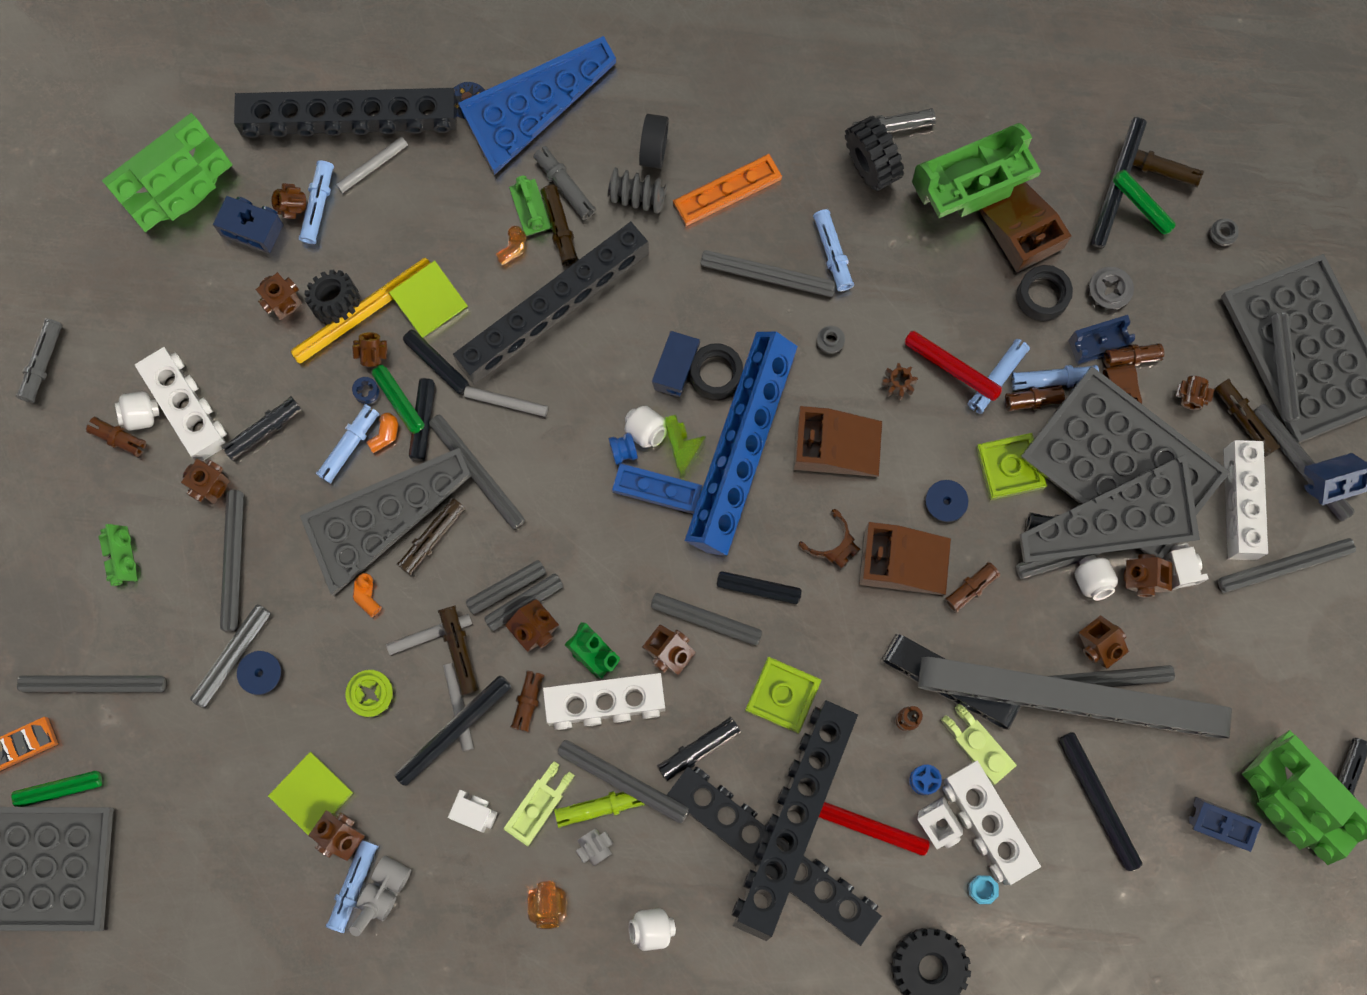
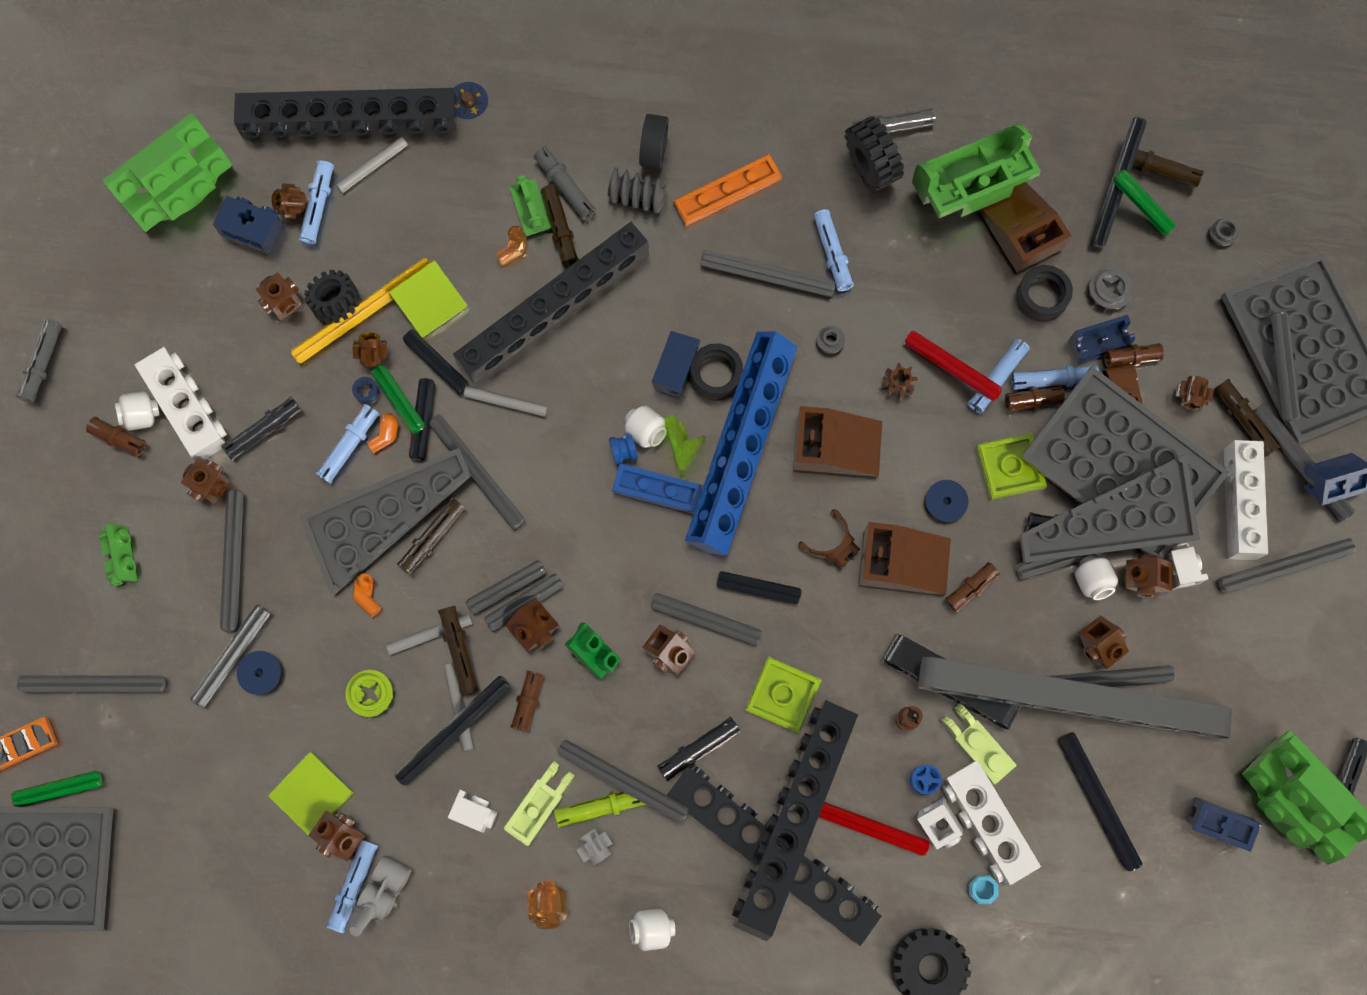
blue wing [458,36,616,175] -> none
white brick [543,673,665,730] -> none

